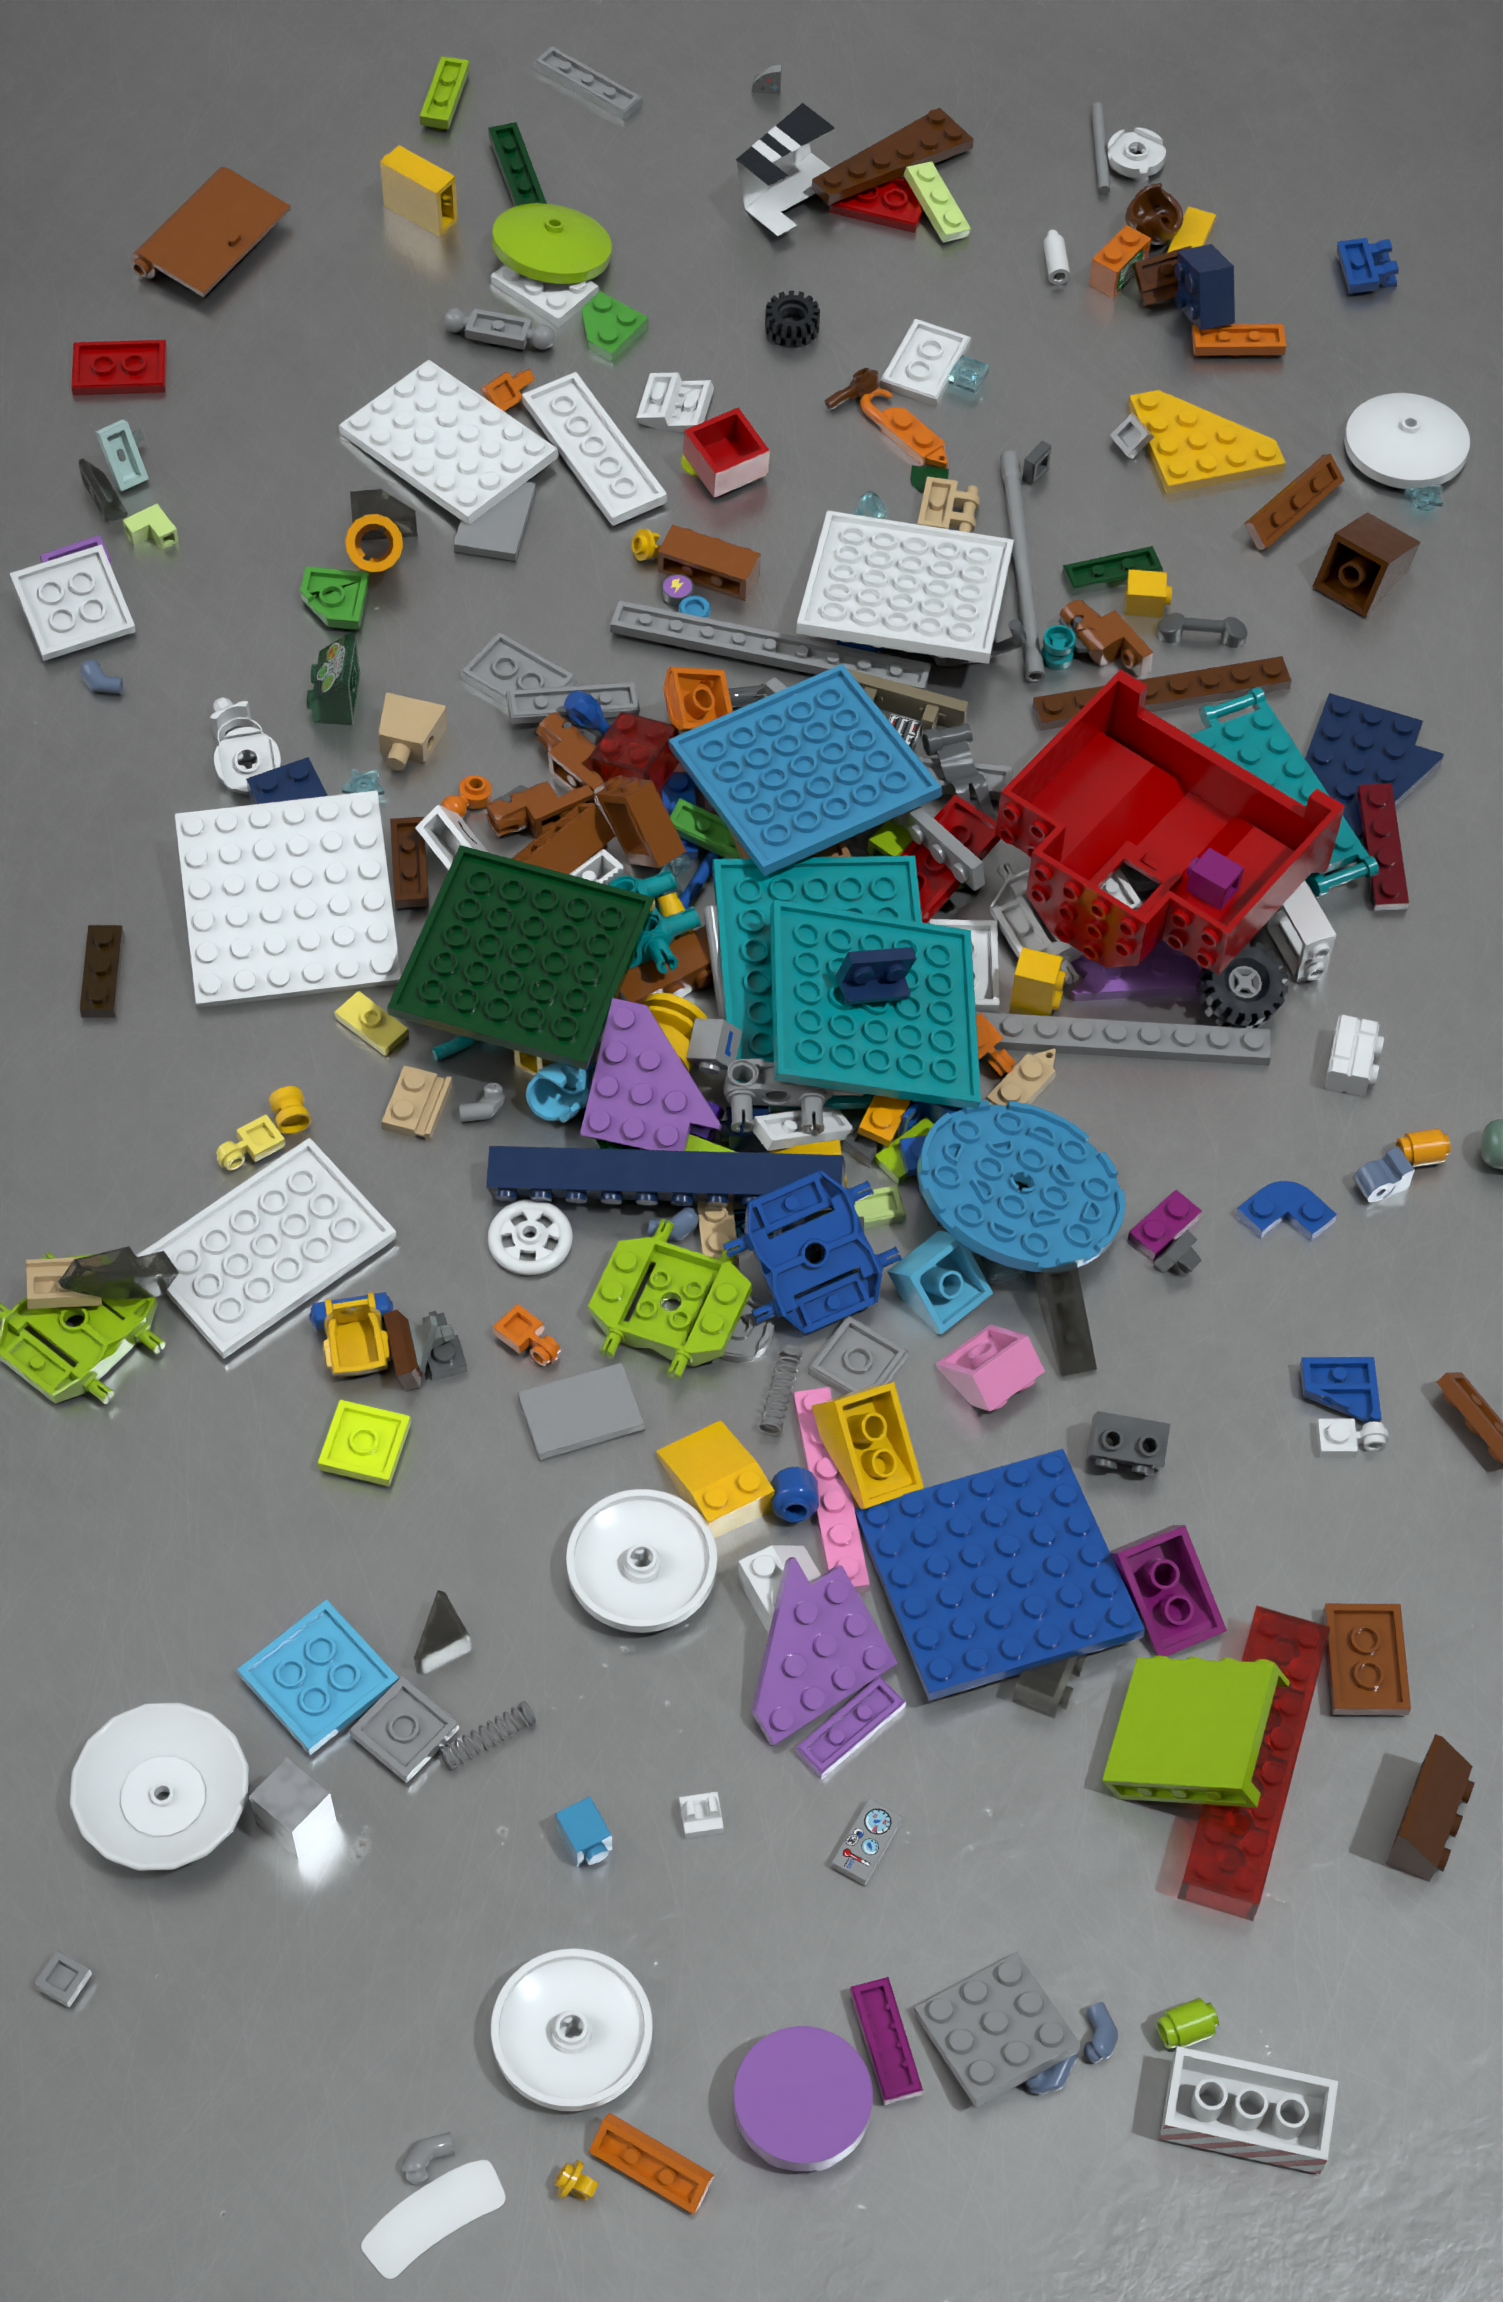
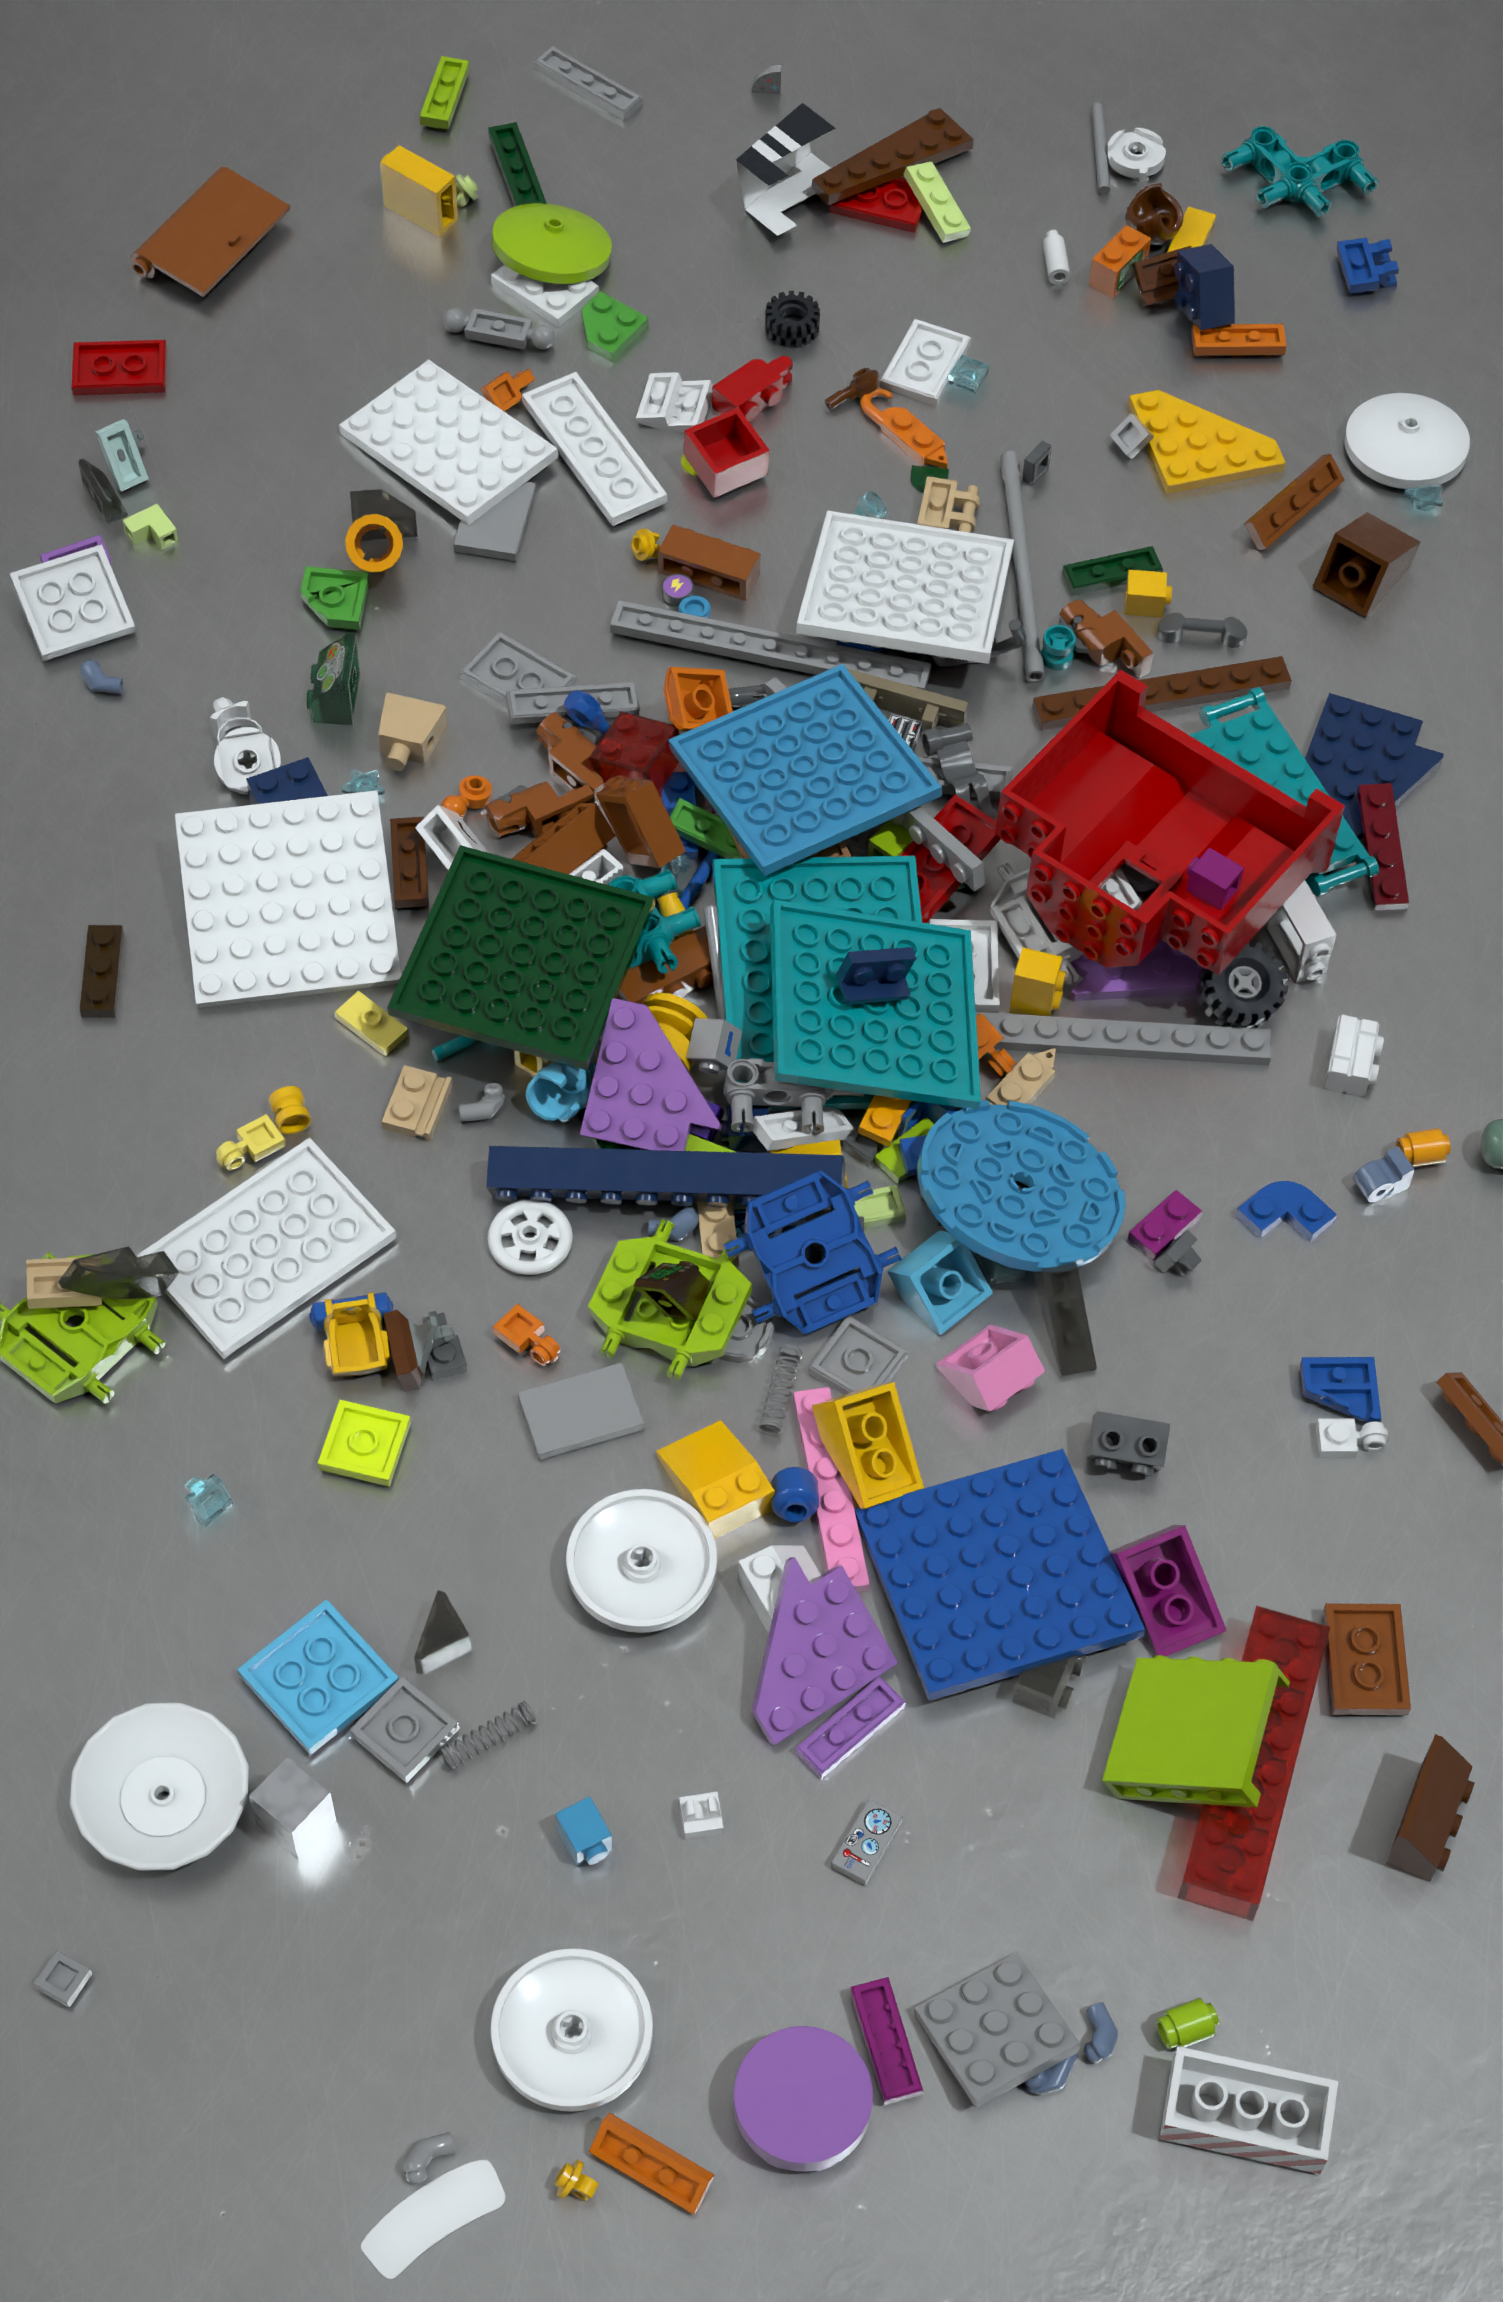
none -> clear light blue tile [184,1474,233,1527]
none -> yellowish green plate [456,174,479,208]
none -> dark brown slope [634,1261,710,1321]
none -> red hinge [712,355,793,421]
none -> teal pin [1221,126,1379,217]

